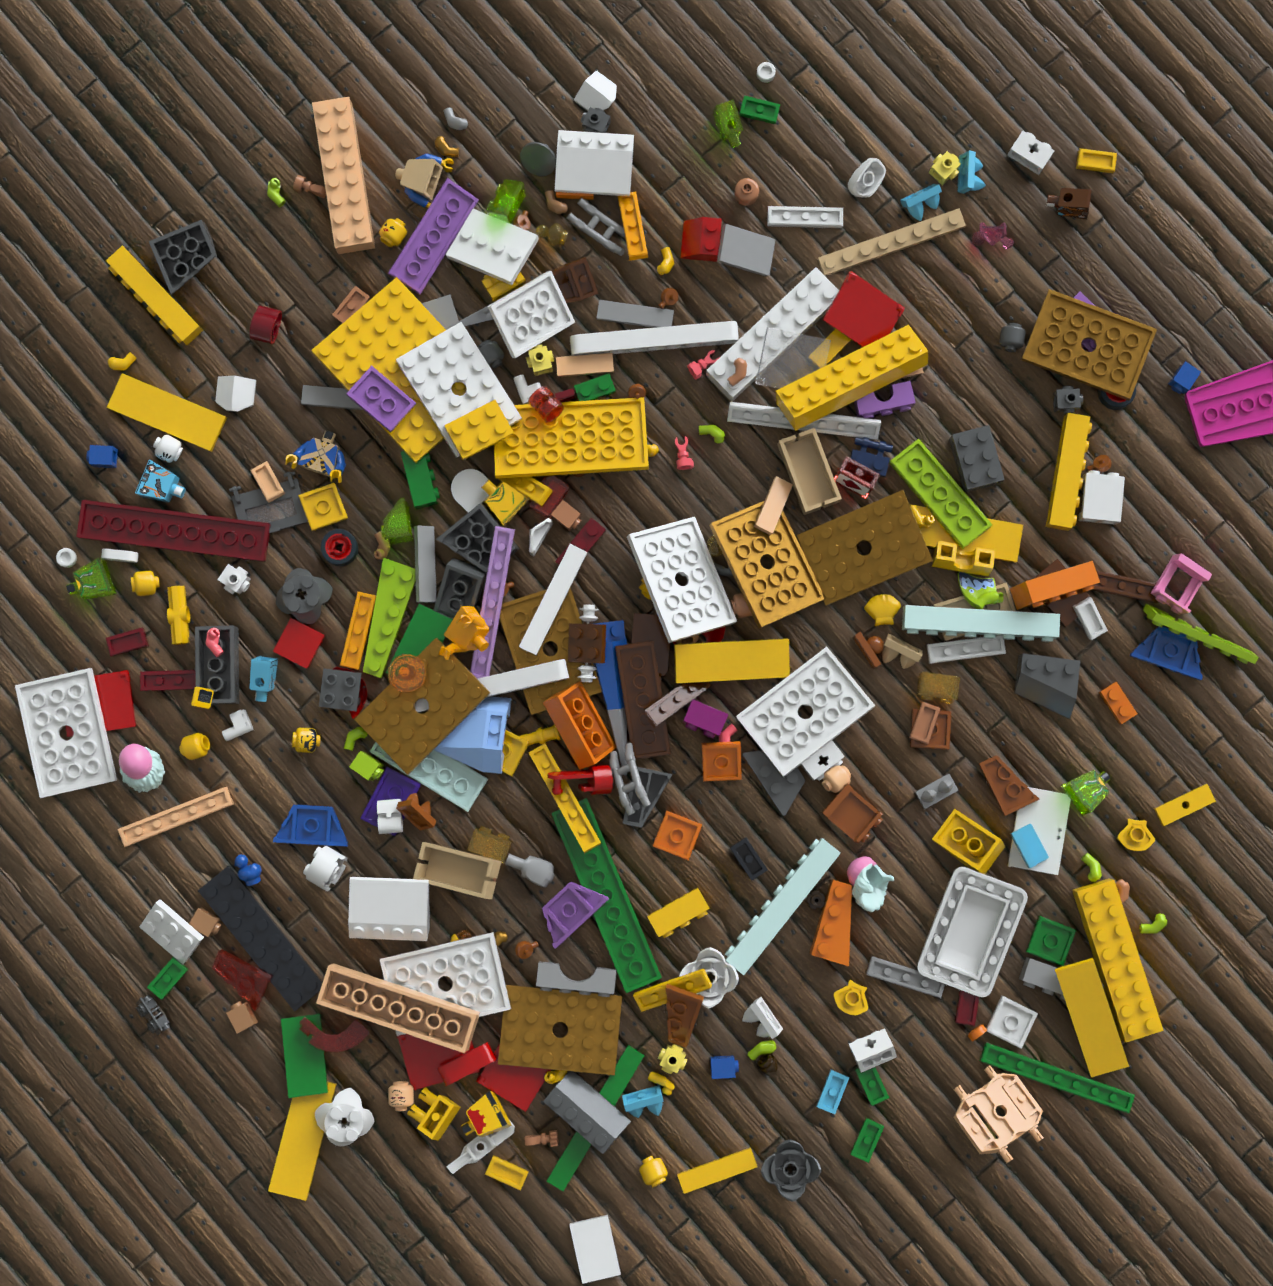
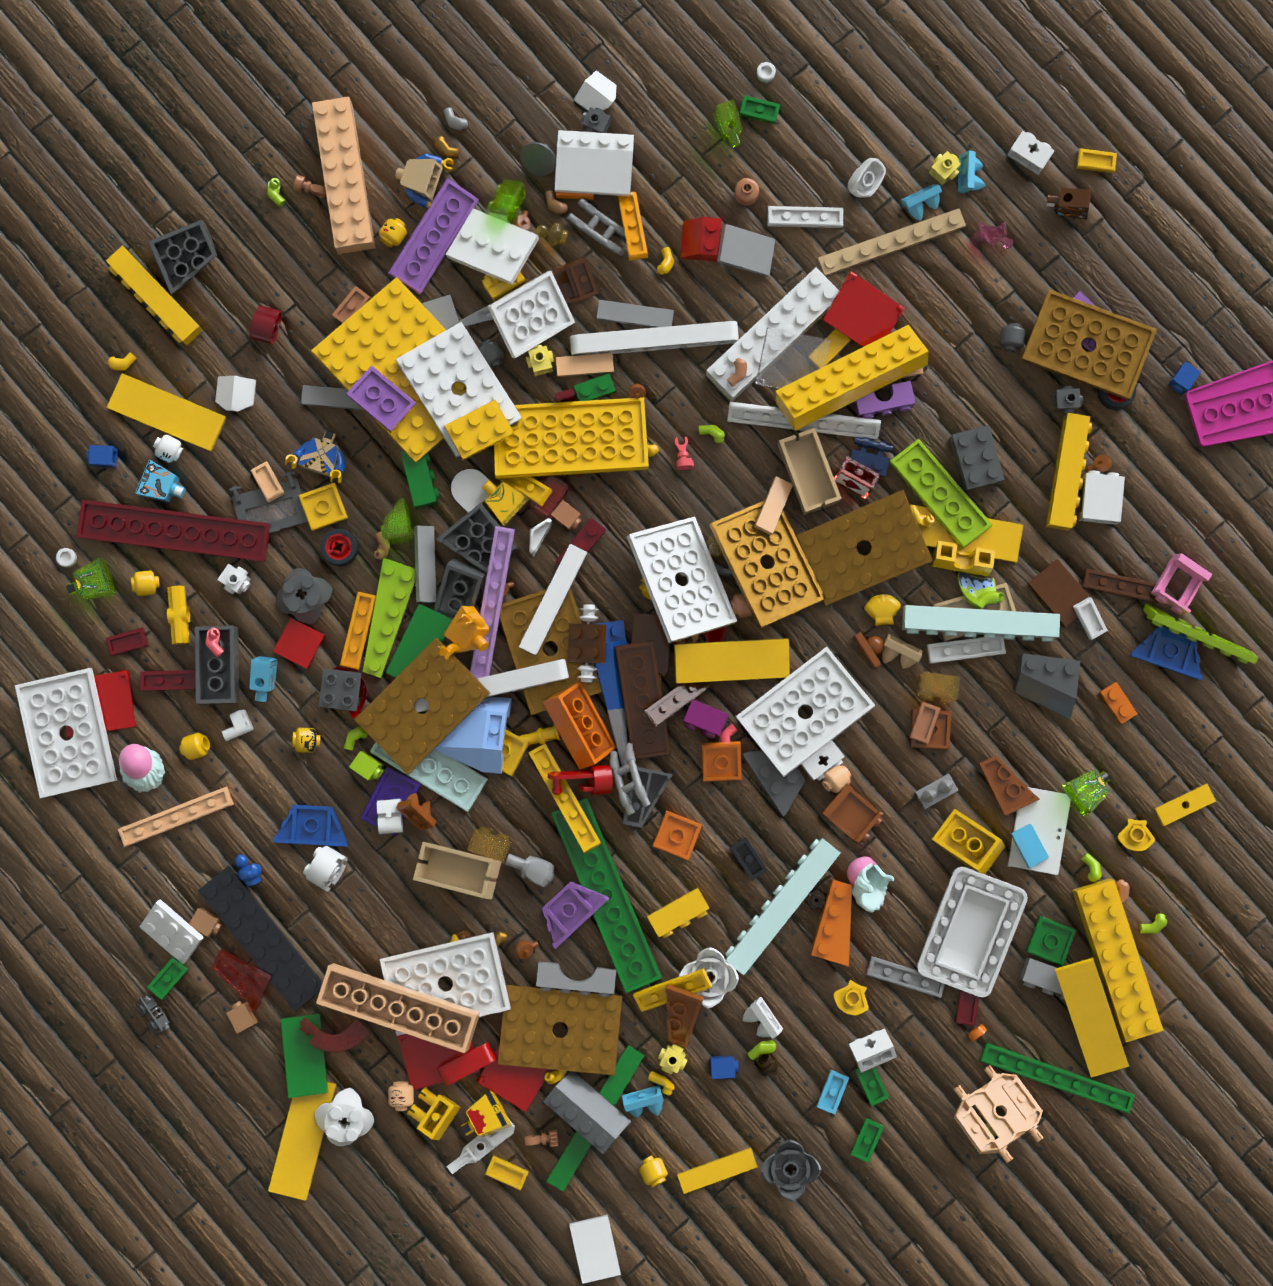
white beam [101,549,139,563] -> none
slope [191,686,214,709] -> none
white slope [348,877,430,941] -> none
clear orange tile [388,654,427,693] -> none
white piece [513,375,544,405] -> none
clear red wheel [528,386,564,423] -> none
dark orange piece [658,288,678,309] -> none
coral piece [687,350,720,380] -> none
white tile [986,996,1038,1049] -> none
orange wedge [1009,561,1100,610] -> none

